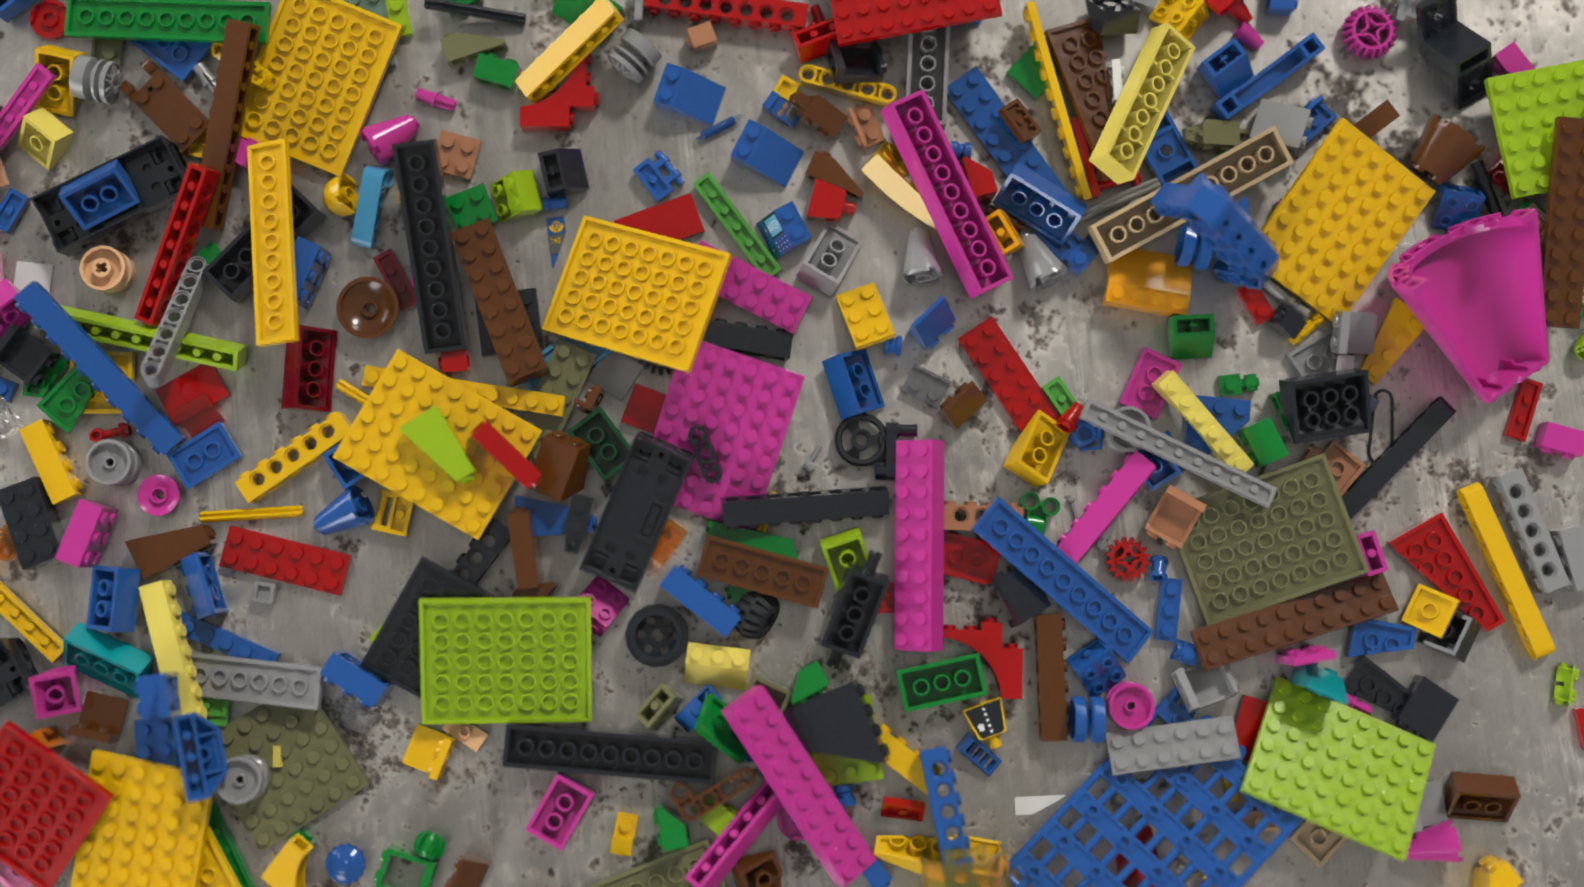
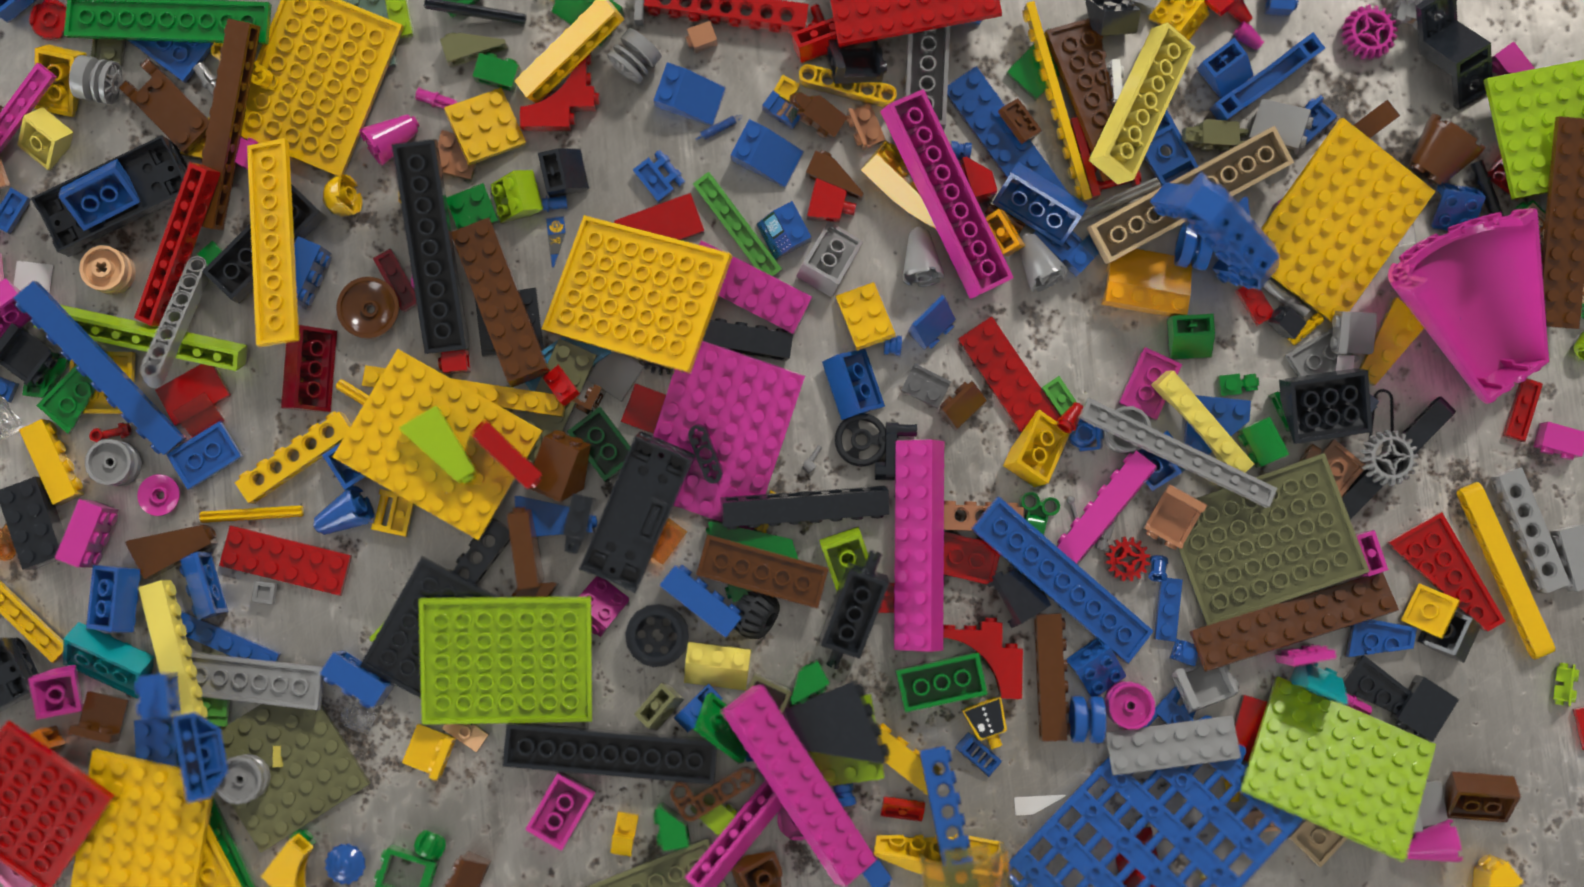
dark azure beam [351,165,394,249] -> none
none -> yellow plate [444,88,526,165]
none -> red plate [542,364,580,406]
none -> light grey gear [1360,430,1419,486]

